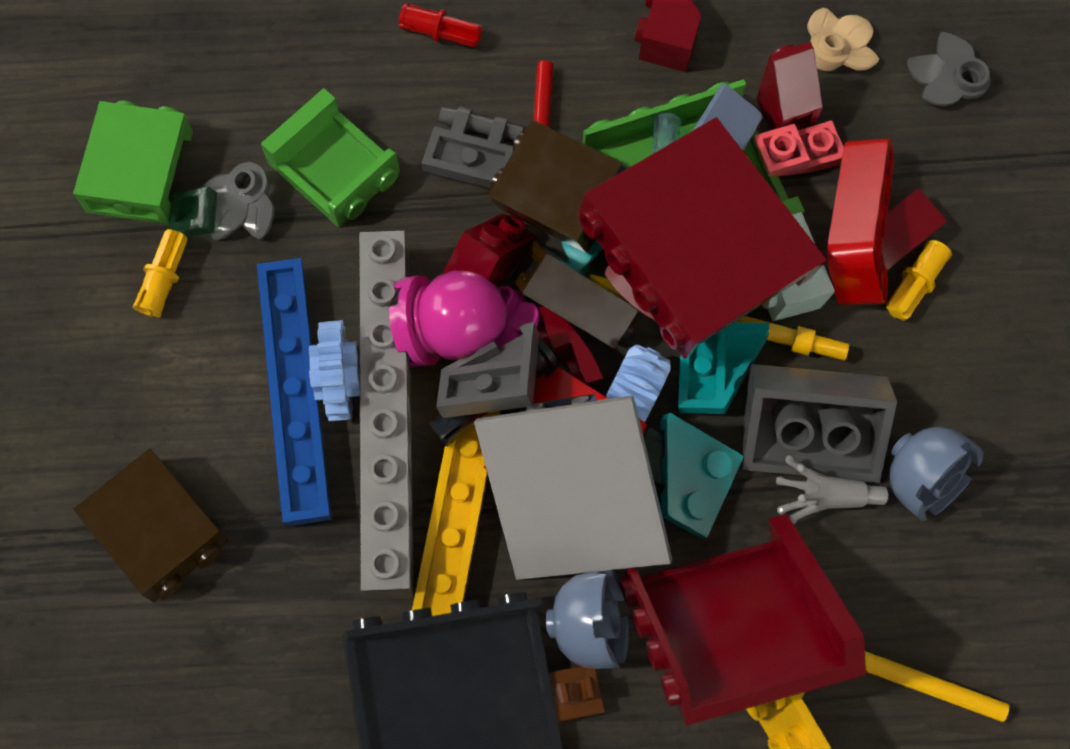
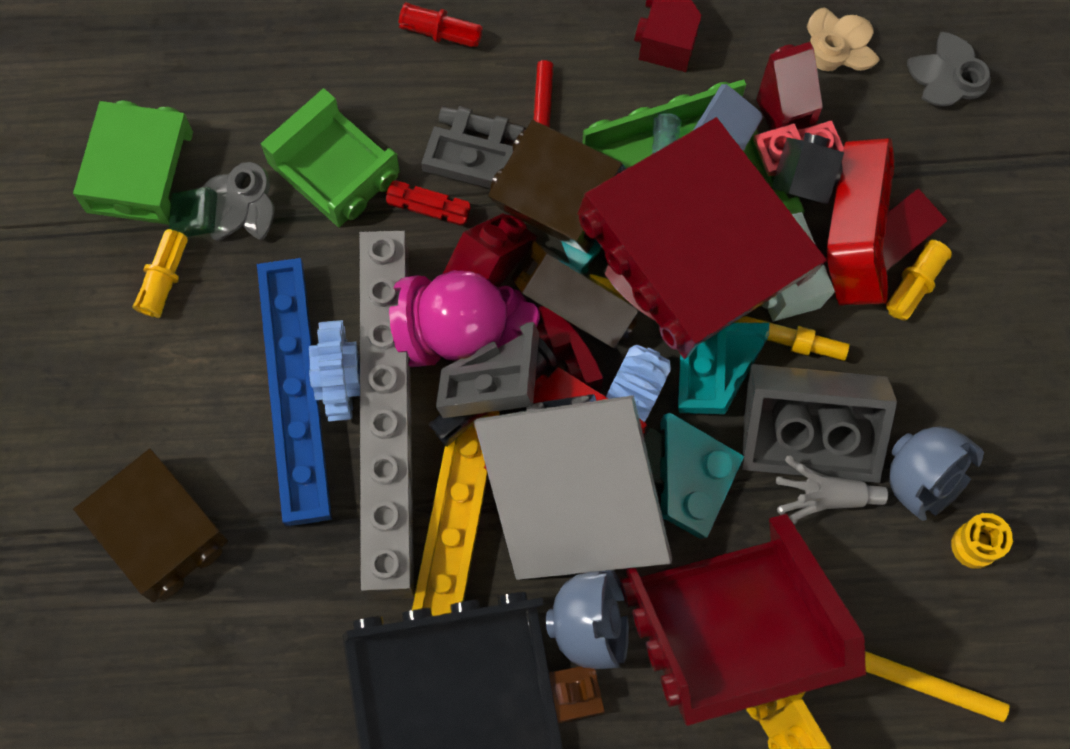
none -> red axle [386,180,471,226]
none -> black brick [771,133,844,204]
none -> yellow wheel [951,513,1013,569]

